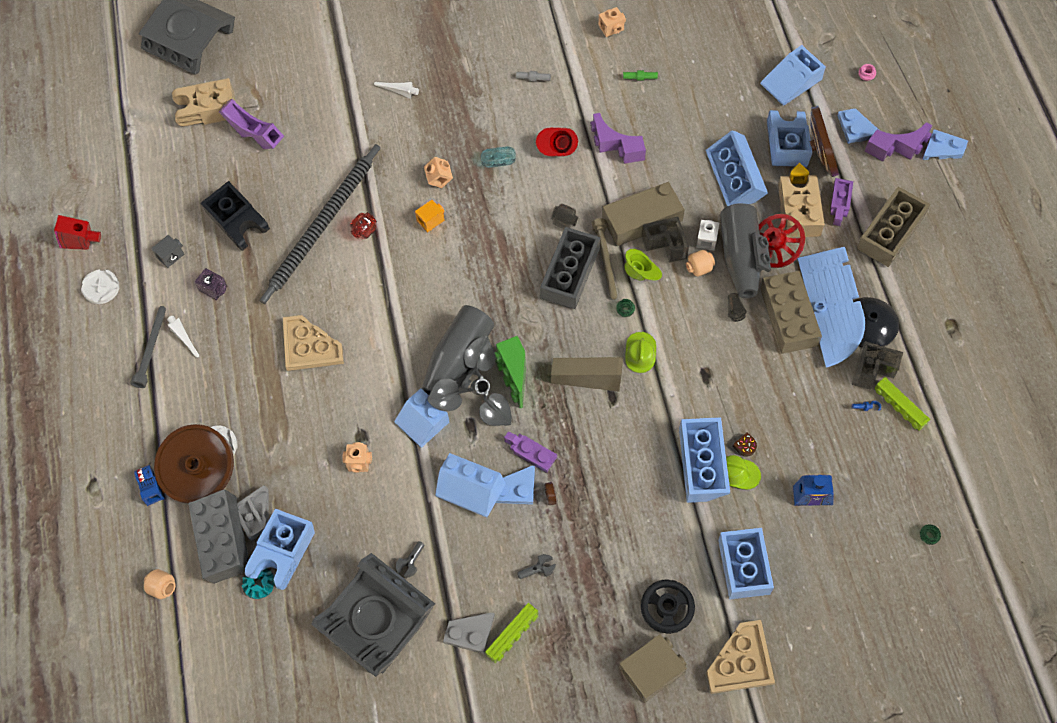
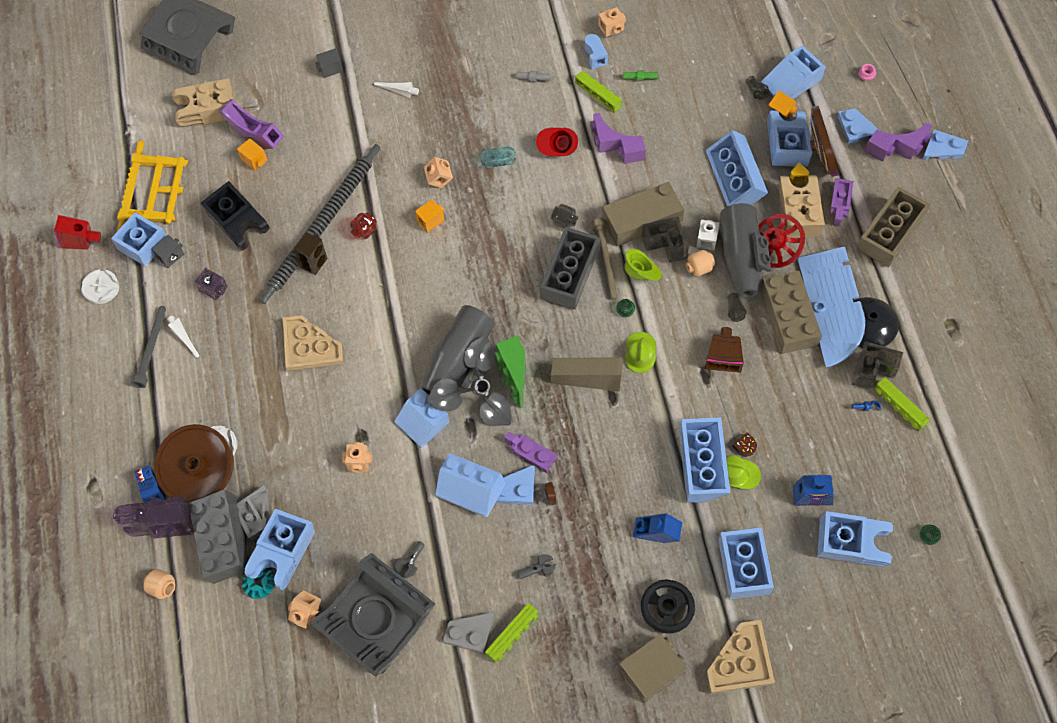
none -> light blue brick [111,212,166,267]
none -> clear purple brick [113,497,194,539]
none -> yellow piece [116,140,188,232]
none -> light orange brick [237,138,267,171]
none -> light nougat brick [288,590,321,629]
none -> dark brown brick [294,232,328,275]
none -> dark grey brick [315,49,343,78]
none -> lime piece [575,70,622,113]
none -> light blue leg [584,34,608,69]
none -> blue slope [633,513,682,543]
none -> reddish brown torso [705,327,744,373]
none -> clear smoke cone [746,76,769,100]
none -> light orange brick [769,90,798,119]
none -> light blue brick [817,511,893,567]

